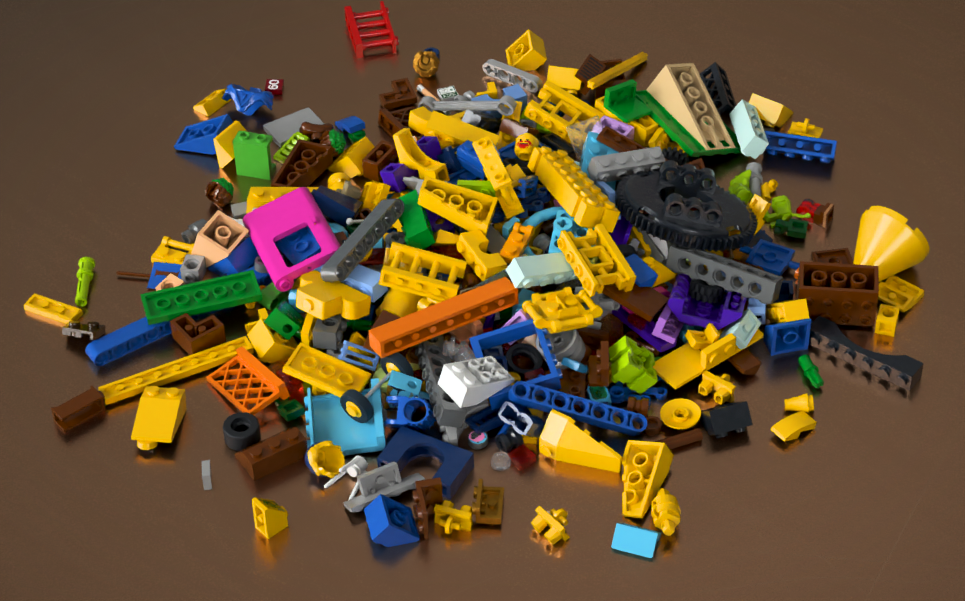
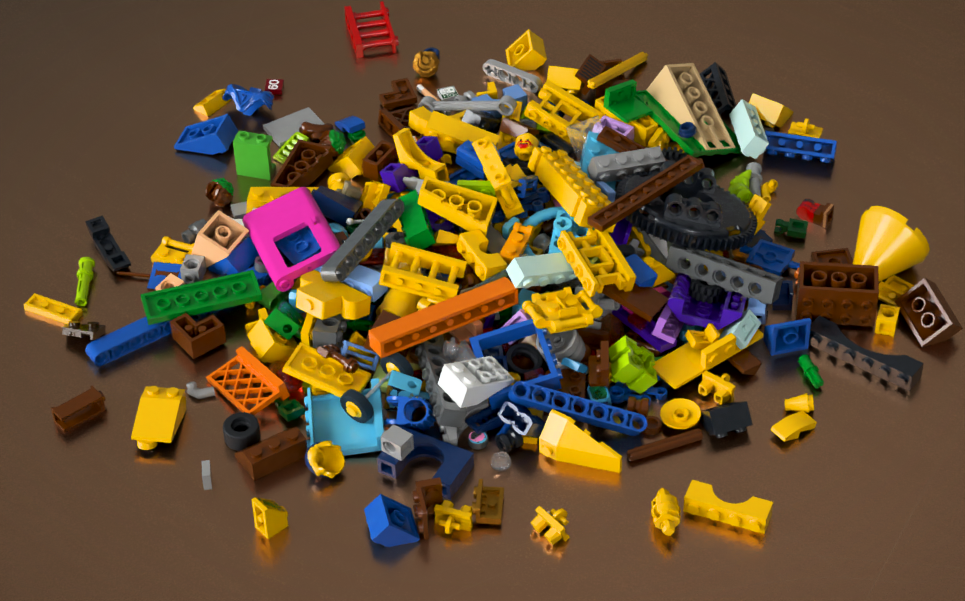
yellow plate [98,336,254,405] -> none
yellow slope [213,120,248,168] -> none
white plant [324,456,368,500] -> none
light grey bracket [343,462,425,512] -> none
dark blue bracket [437,145,462,174] -> none
clear red tile [508,444,537,471] -> none
medium azure panel [611,522,662,558] -> none
yellow wedge [622,440,674,518] -> none
lime piece [764,195,811,229] -> none
yellow arch [766,299,809,323] -> none
none -> black slope [85,215,131,272]
none -> light grey arm [186,381,215,399]
none -> reddish brown hinge [317,344,359,374]
none -> light grey brick [380,424,414,461]
none -> reddish brown plate [587,155,703,232]
none -> dark blue plate [679,122,697,138]
none -> yellow arch [683,480,773,534]
none -> reddish brown slope [895,278,963,347]

